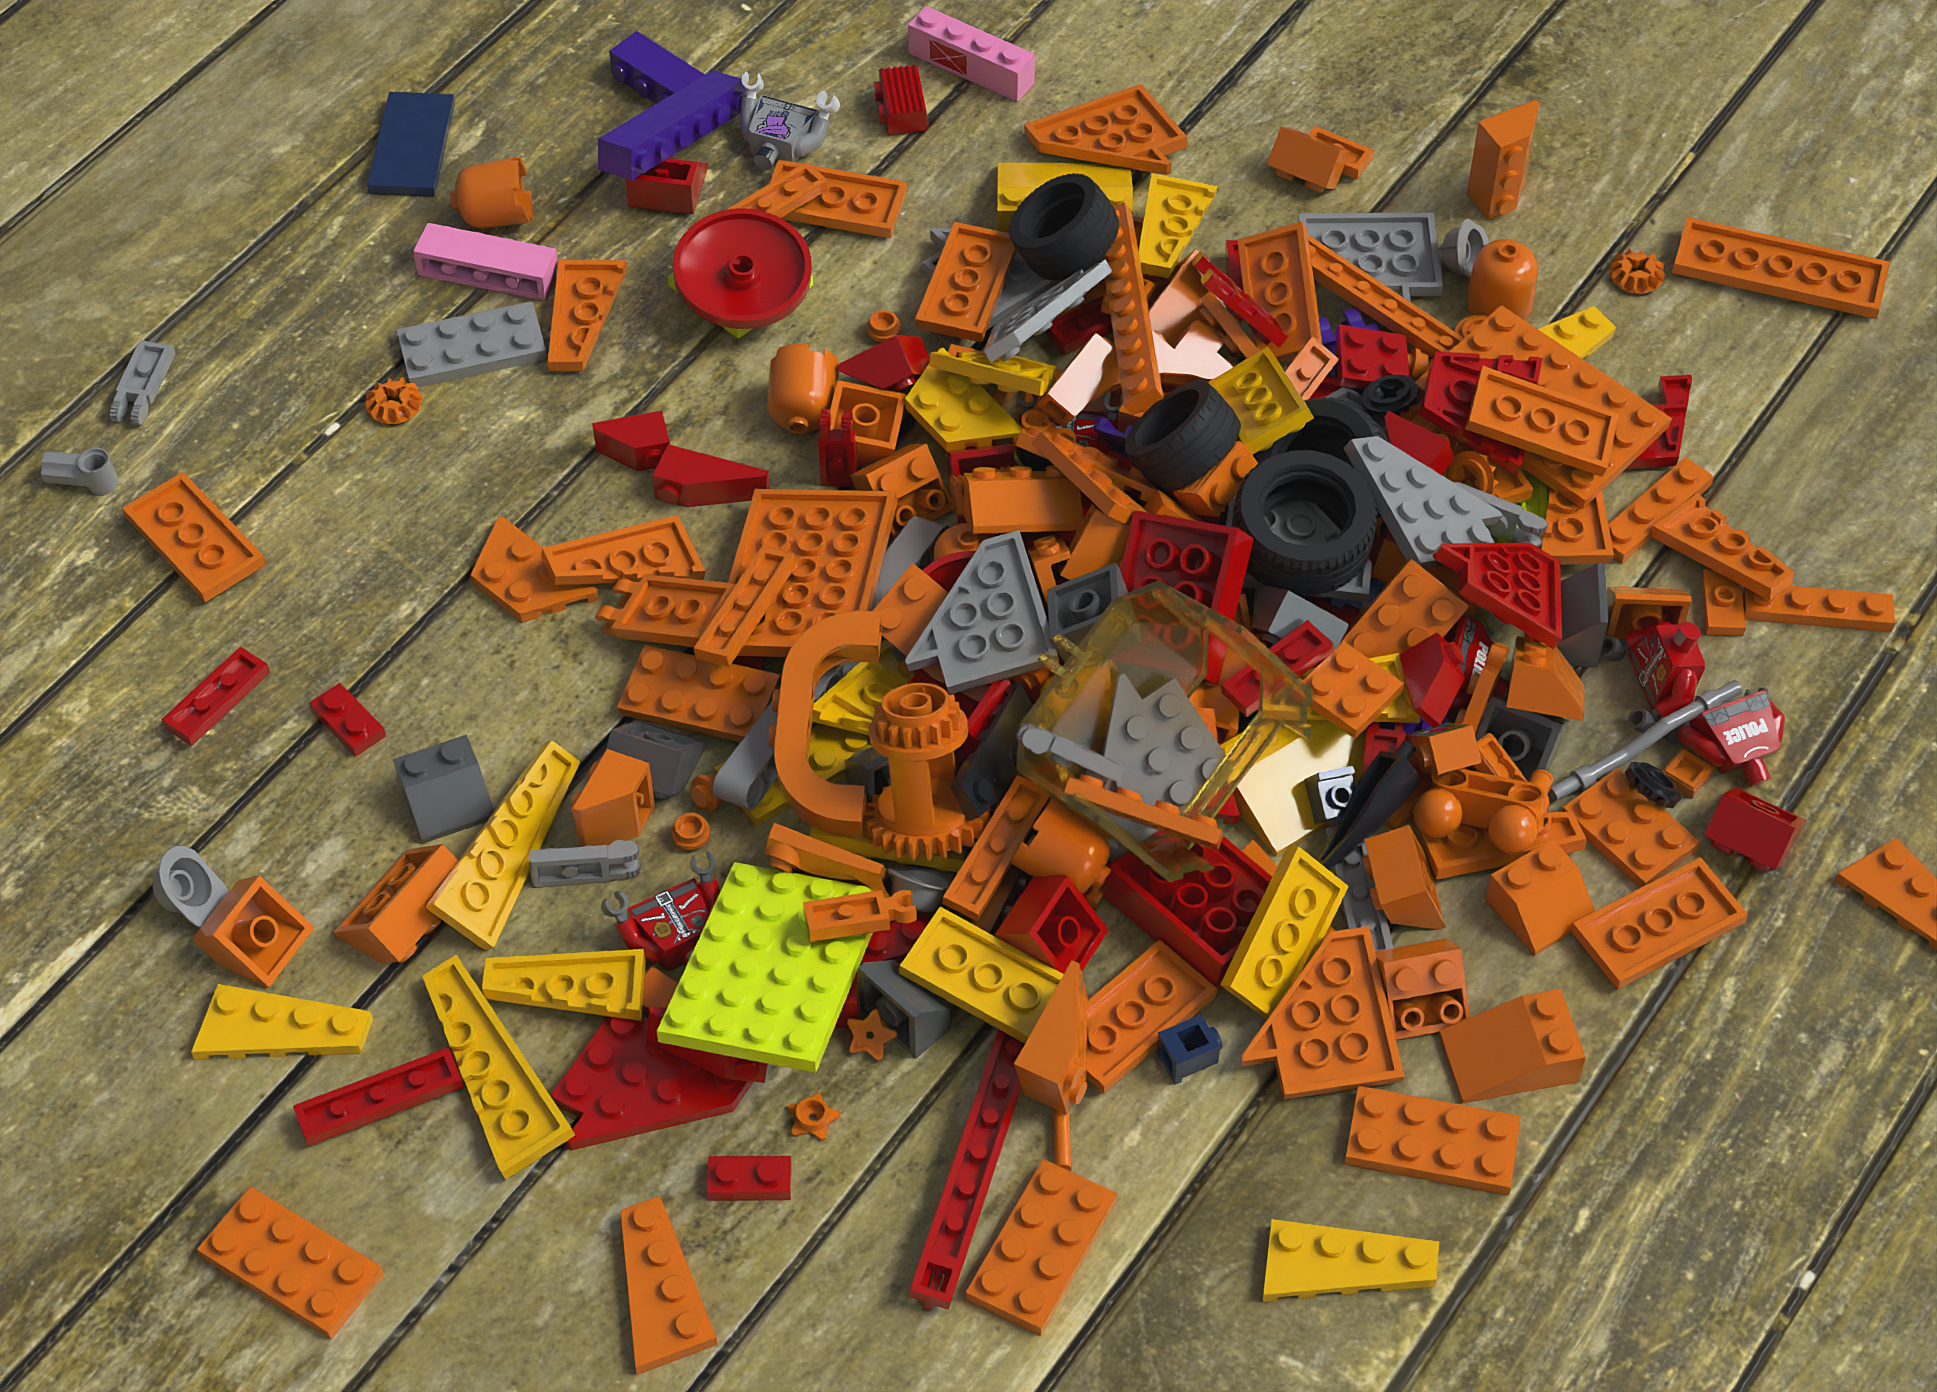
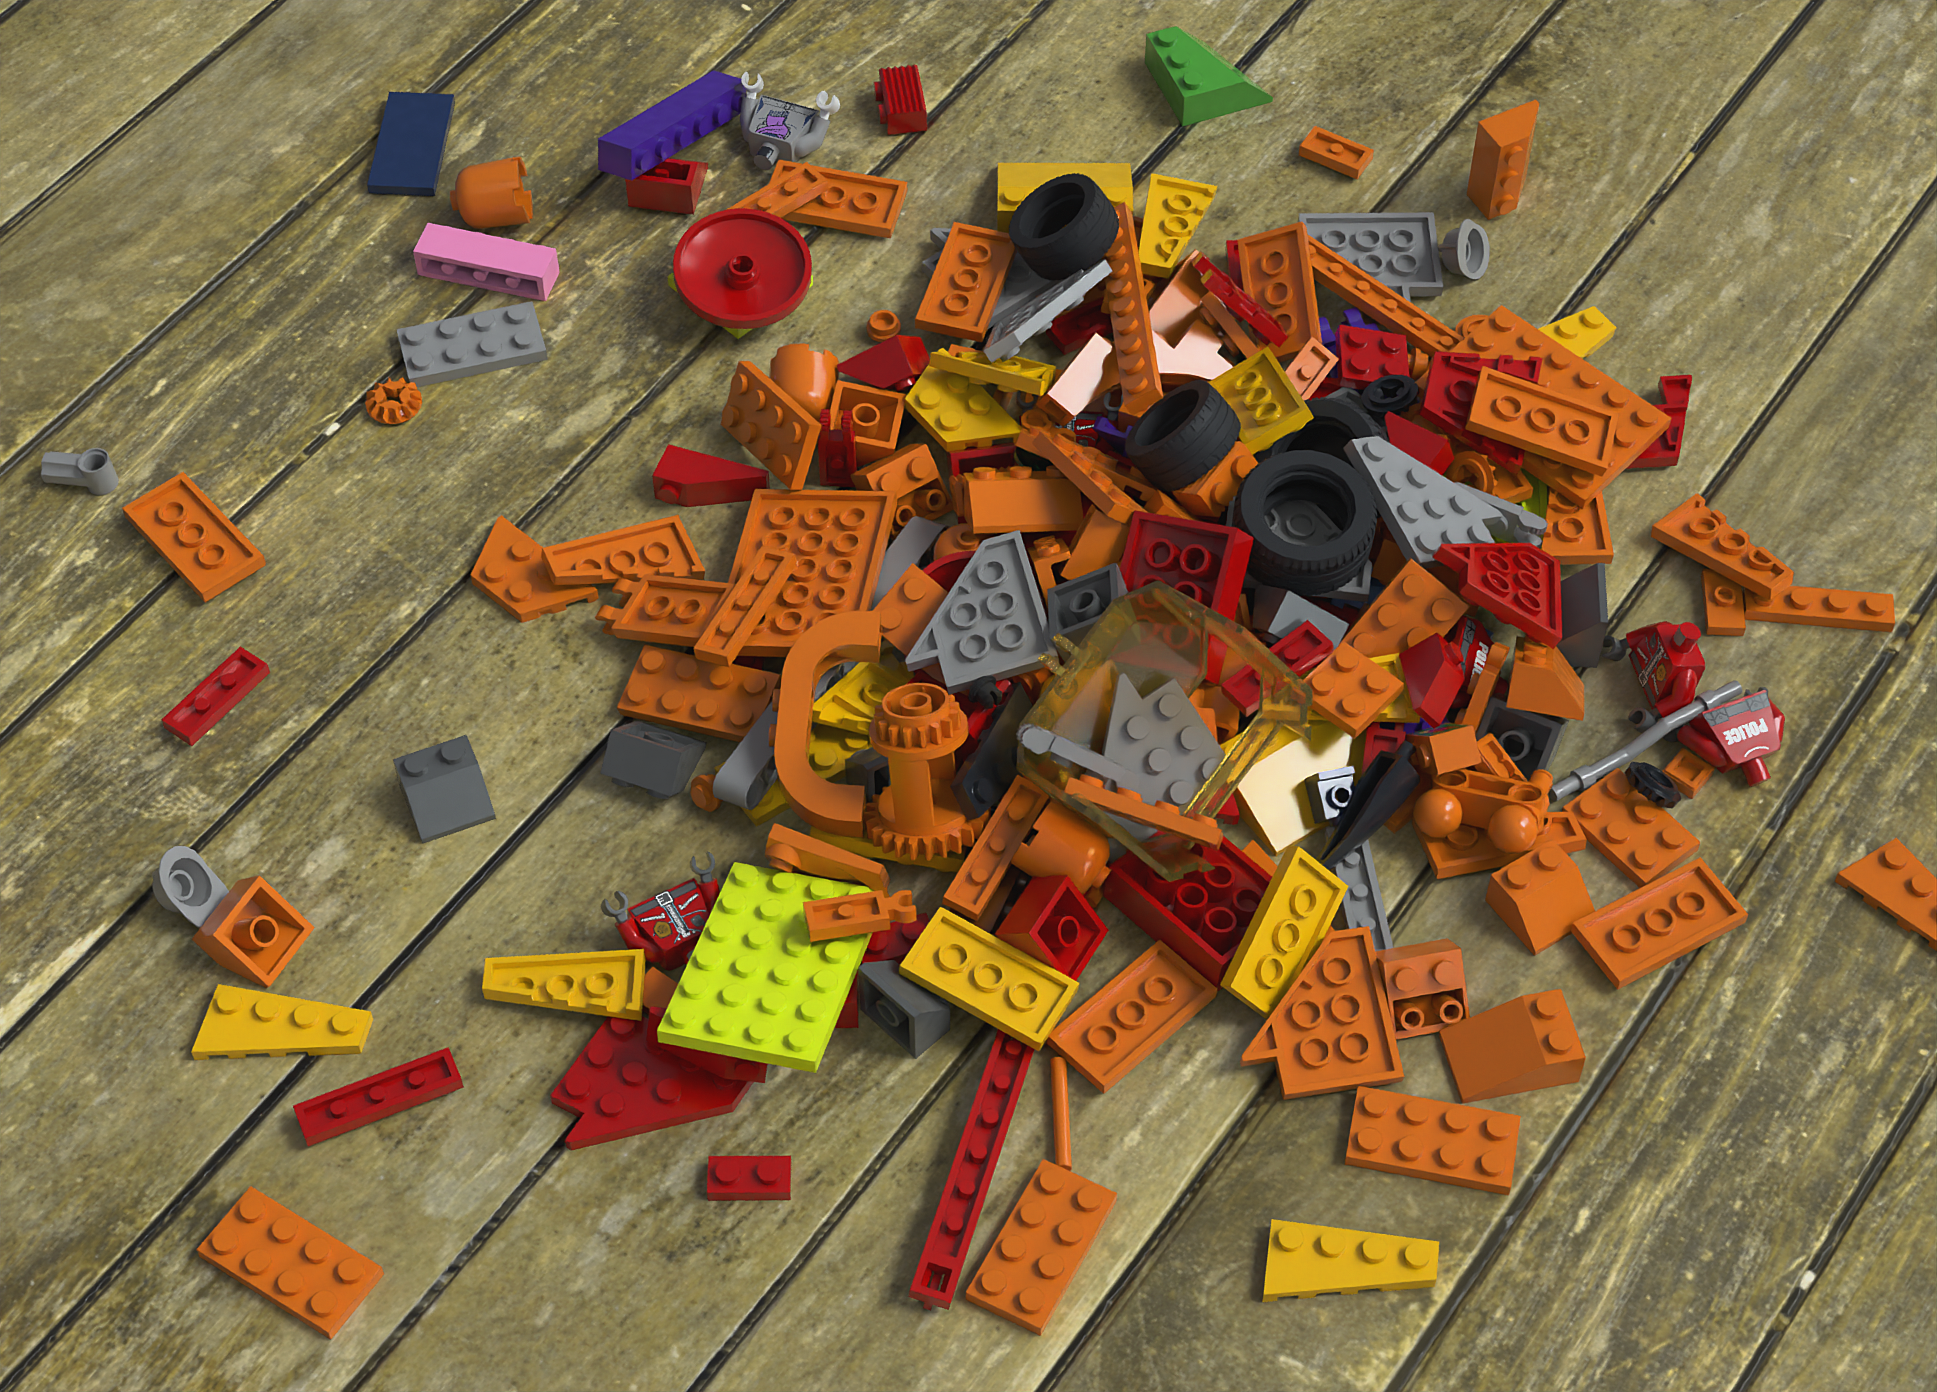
light grey hinge [110,340,176,426] -> none
red plate [309,683,386,757] -> none
orange slope [333,844,458,964] -> none
yellow wing [422,955,575,1180] -> none
yellow wing [426,740,580,951] -> none
light grey hinge [529,840,641,887] -> none
orange wing [547,260,628,371] -> none
orange slope [571,749,655,847] -> none
red slope [592,411,670,472] -> none
dark purple brick [609,31,705,104] -> none
orange wing [620,1196,718,1375] -> none
orange plate [671,813,710,850] -> none
orange plate [788,1093,840,1141] -> none
orange plate [847,1008,898,1061] -> none
light grey piece [887,865,957,915] -> none
bright pink brick [908,6,1035,102] -> none
orange slope [1014,960,1088,1115] -> none
orange wing [1024,84,1188,175] -> none
dark blue brick [1156,1015,1223,1085] -> none
orange brick [1266,127,1350,193] -> none
orange slope [1362,825,1446,930] -> none
orange cylinder [1466,239,1539,320] -> none
orange slope [1605,586,1692,640] -> none
orange plate [1608,457,1714,564] -> none
orange gear [1609,248,1665,294] -> none
orange plate [1672,217,1890,319] -> none
red slope [1704,787,1807,871] -> none
none -> orange plate [720,361,822,490]
none -> black piece [968,675,1002,709]
none -> bright green wedge [1145,26,1273,127]

